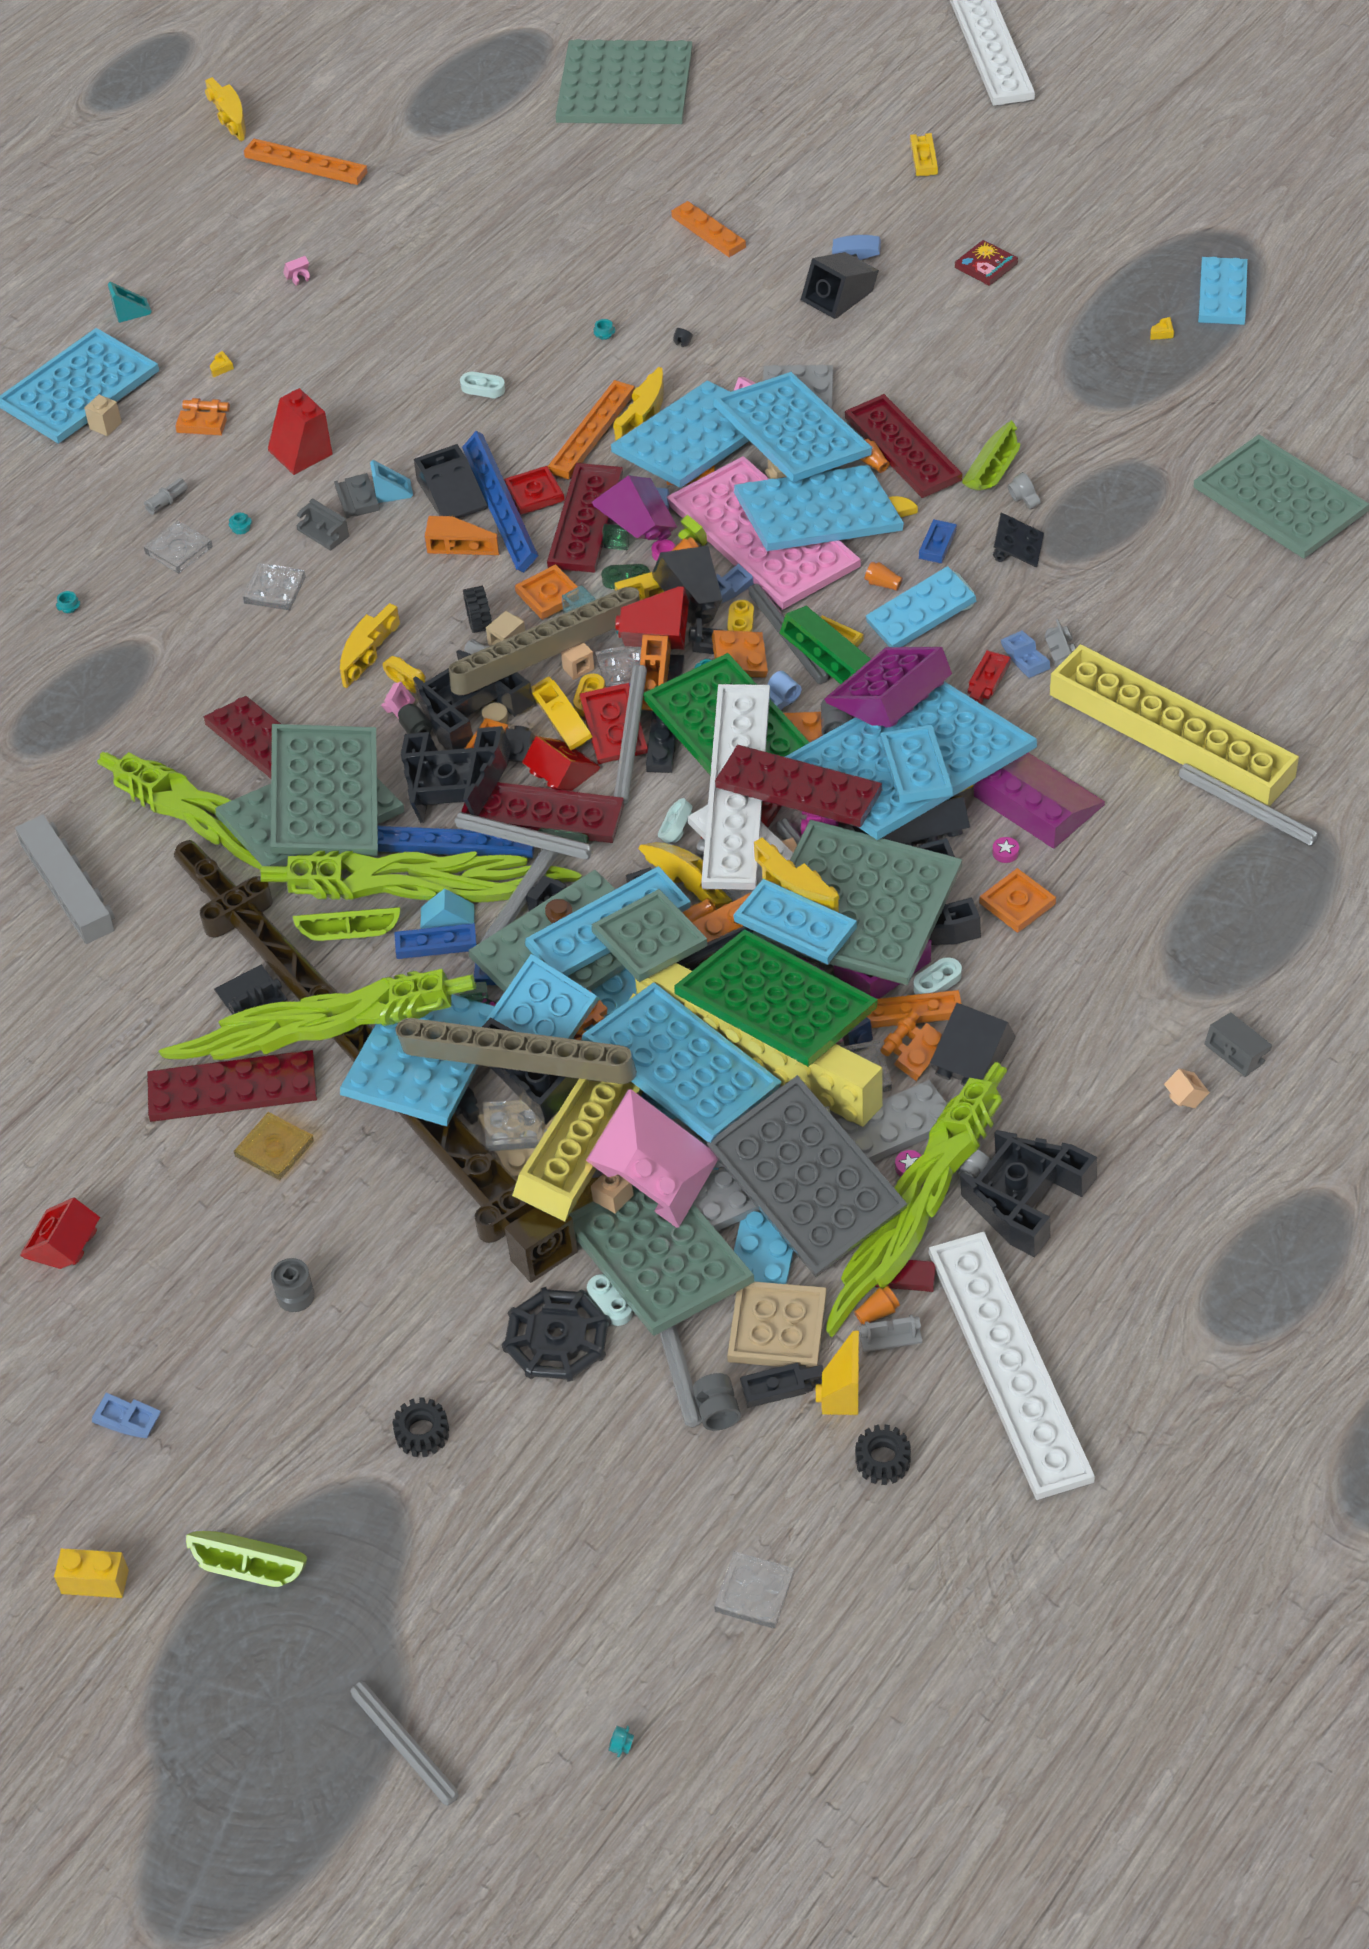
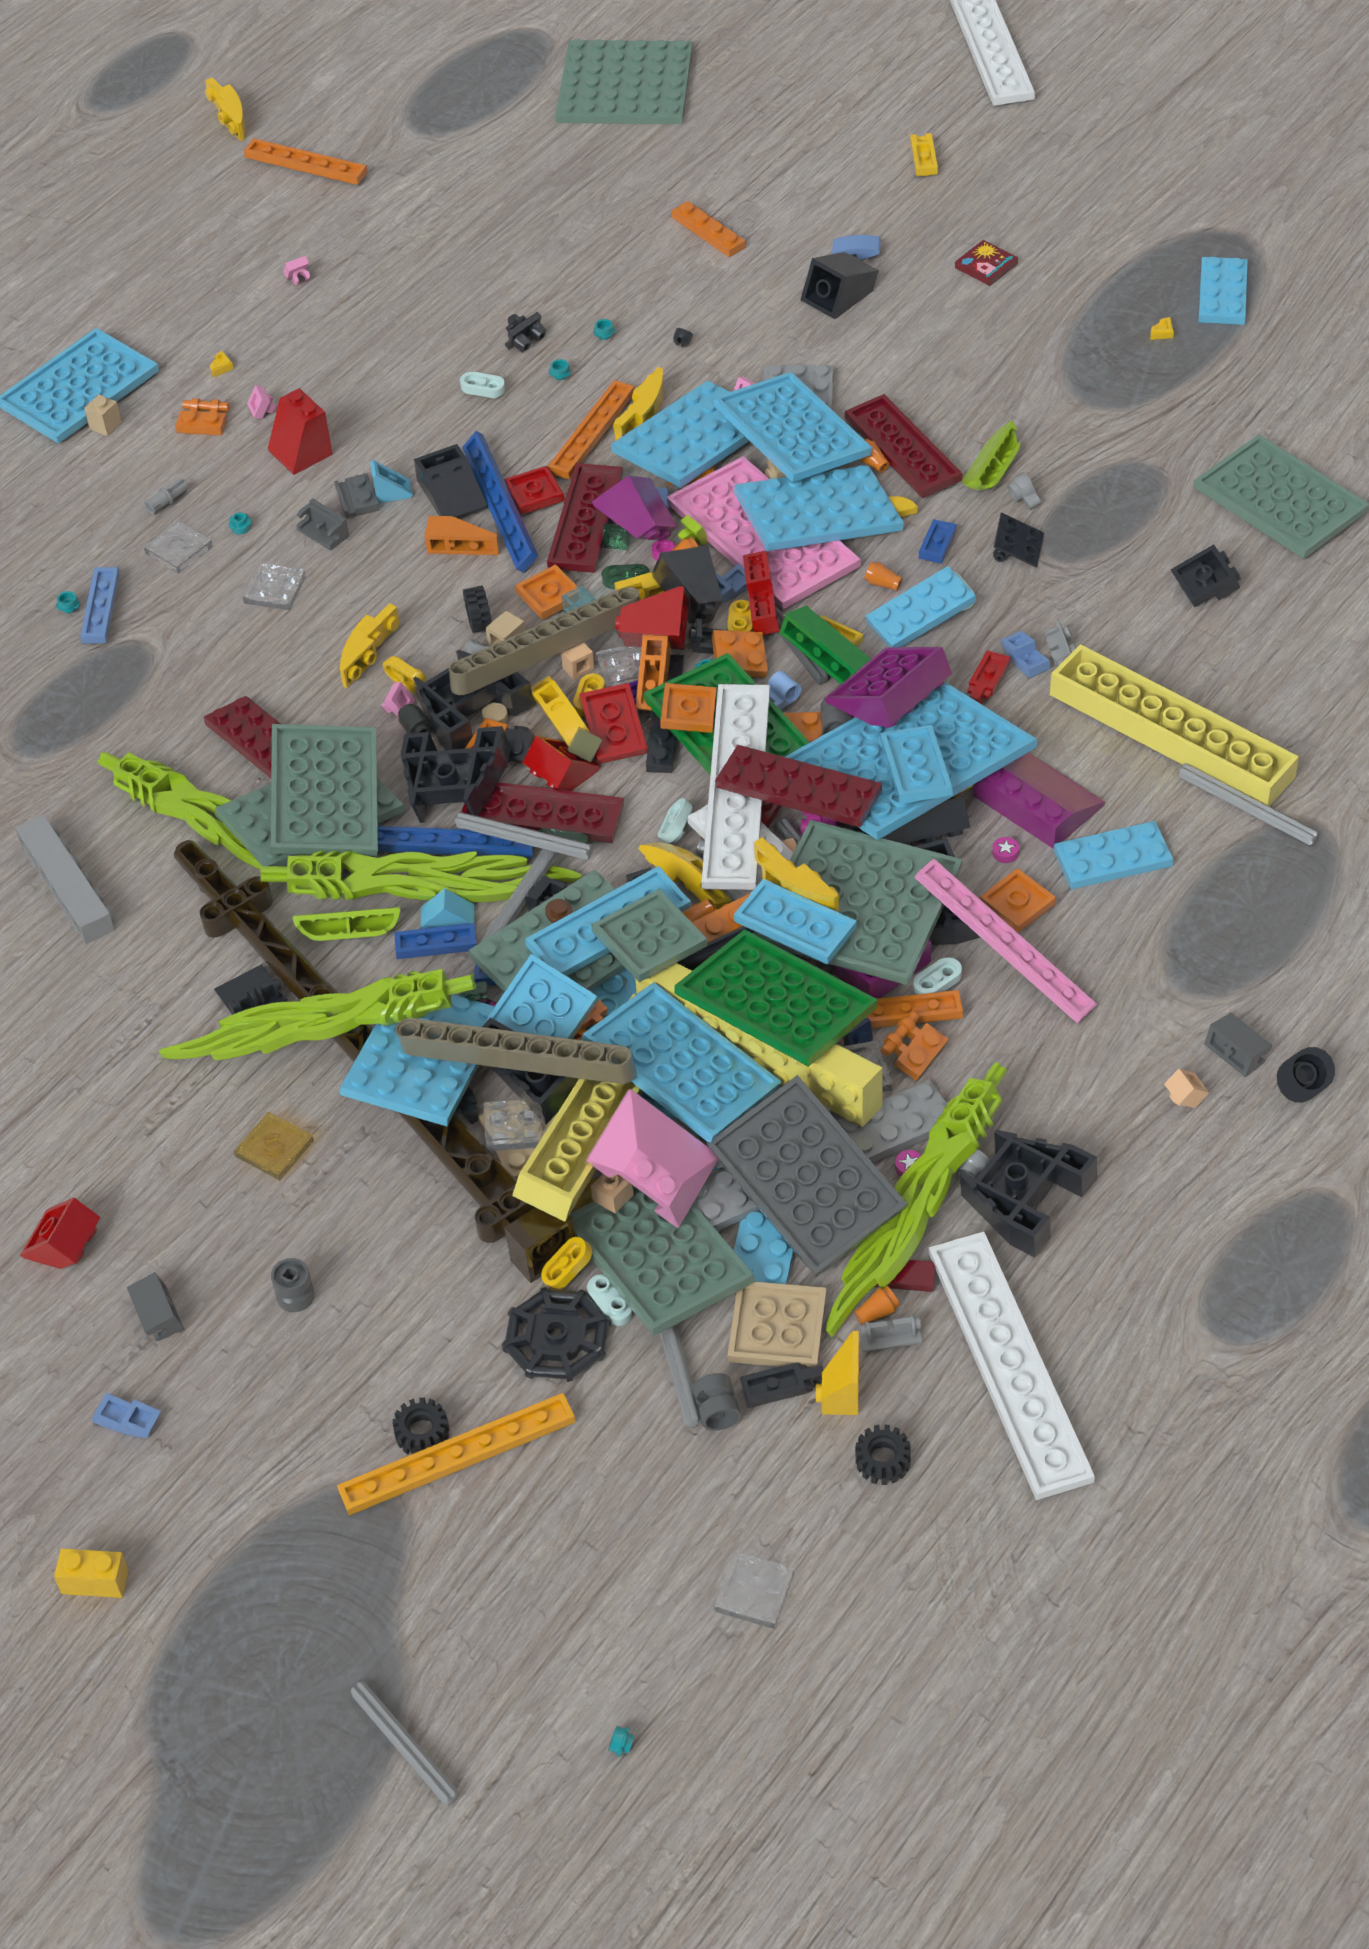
teal slope [108,282,152,323] -> none
dark red plate [147,1050,317,1122] -> none
lime brick [186,1531,307,1587] -> none
light grey axle [614,665,647,804] -> none
black slope [930,1003,1016,1086] -> none
none -> medium blue plate [80,567,120,644]
none -> dark grey hinge [127,1272,185,1341]
none -> bright pink tile [247,385,277,419]
none -> light orange plate [337,1393,576,1516]
none -> black hips [505,312,547,353]
none -> yellow plate [541,1237,592,1290]
none -> teal plate [548,359,571,380]
none -> olive tile [567,727,602,762]
none -> orange plate [660,683,717,733]
none -> red slope [743,550,780,635]
none -> bright pink tile [915,859,1097,1024]
none -> medium azure plate [1054,821,1173,889]
none -> black plate [1170,544,1241,607]
none -> black piece [1276,1047,1335,1103]

